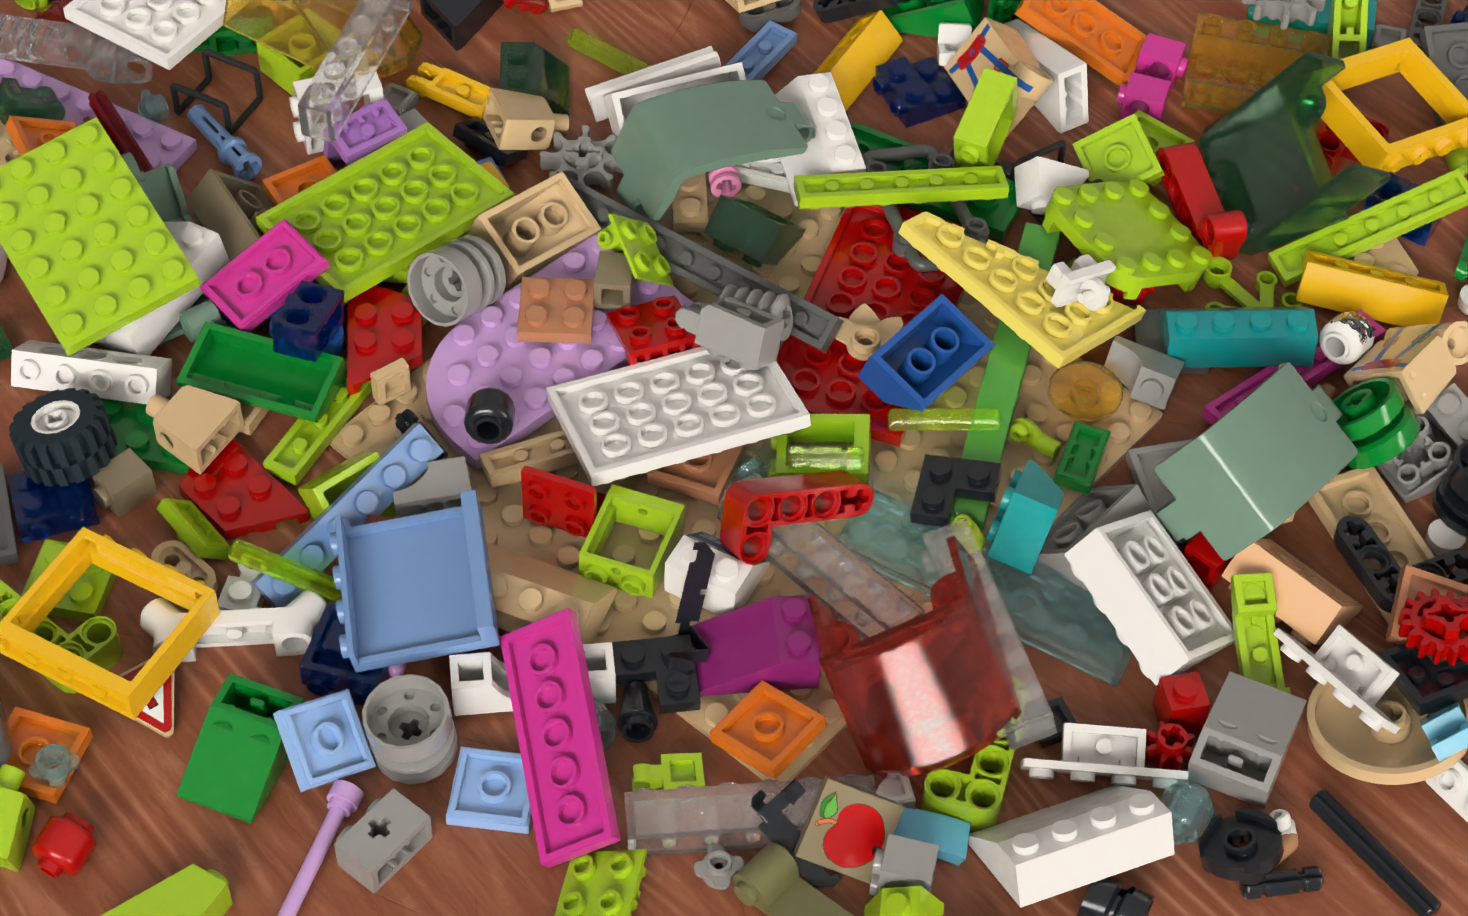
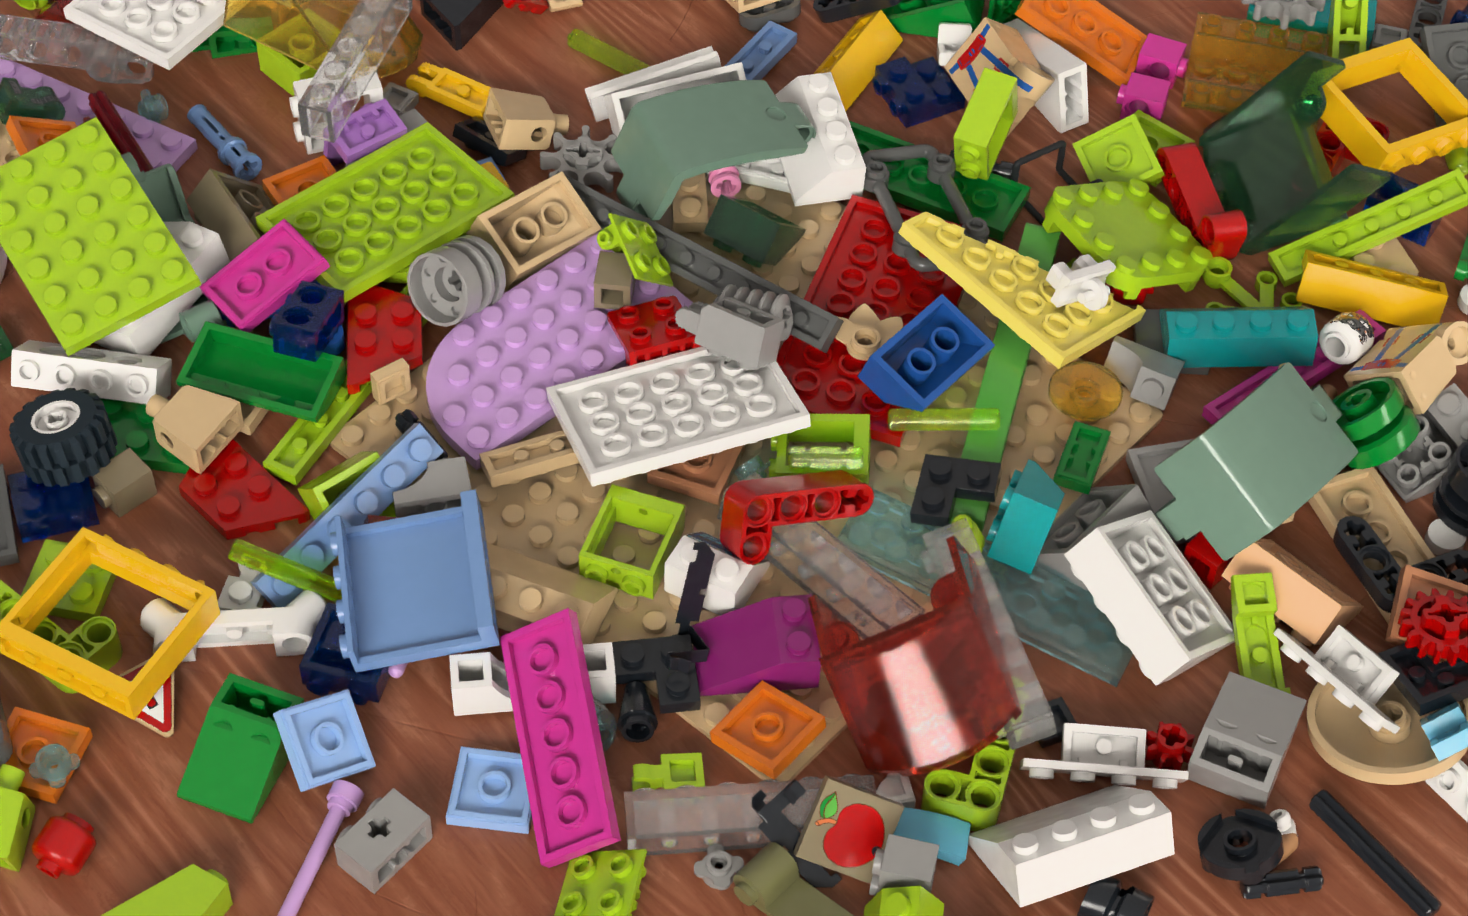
tan plate [151,540,218,592] -> none
lime plate [156,498,232,560] -> none
black piece [170,49,263,135] -> none
light grey wheel [362,674,458,785] -> none
black head [464,388,515,444] -> none
clear green slope [500,42,570,118] -> none
nougat plate [517,277,594,344] -> none
red bracket [521,465,606,538] -> none
lime plate [793,165,1009,209] -> none
lime arm [1009,417,1063,460] -> none
white slope [1014,156,1089,215] -> none
red brick [1152,671,1211,734] -> none
clear light blue head [1160,781,1215,845] -> none

